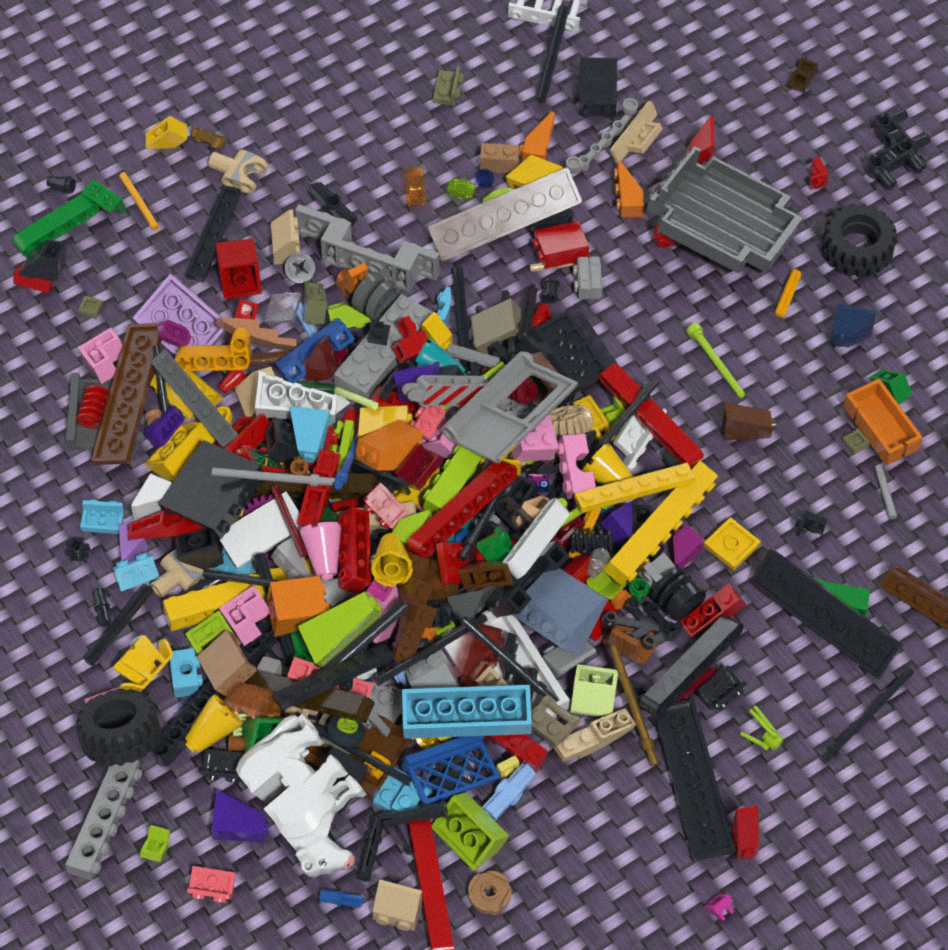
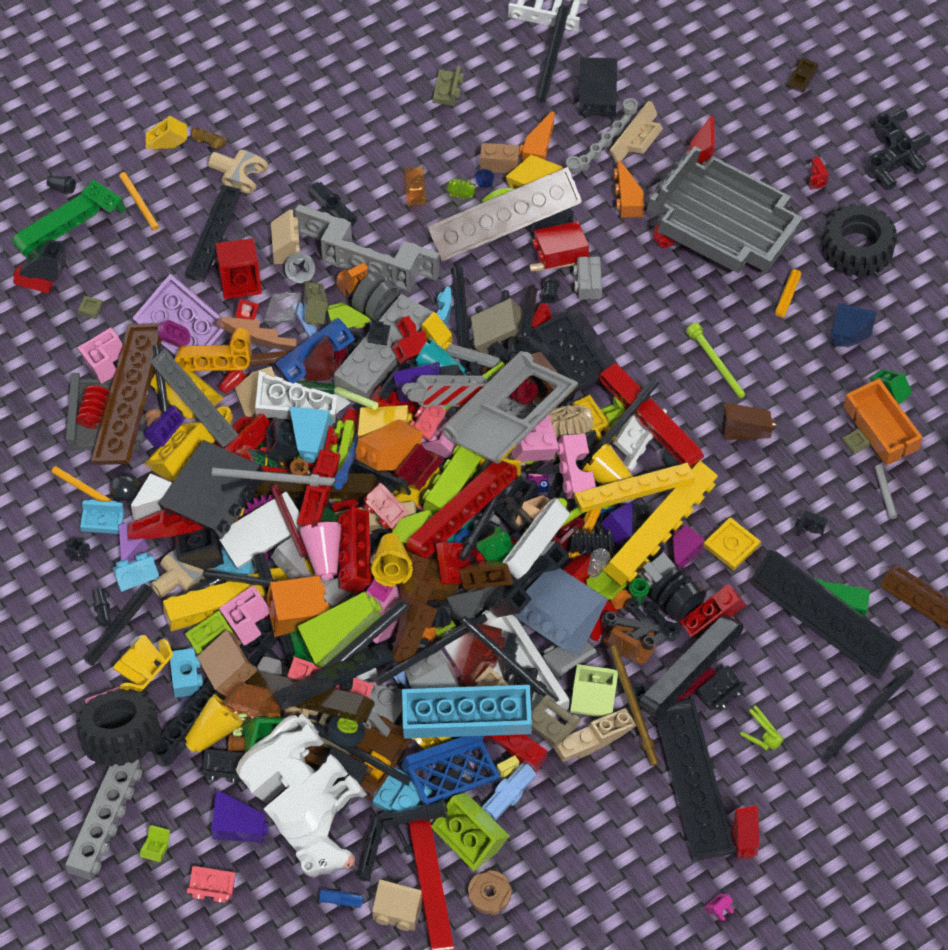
none -> light orange bar [51,466,113,502]
none -> black hair [108,473,141,503]

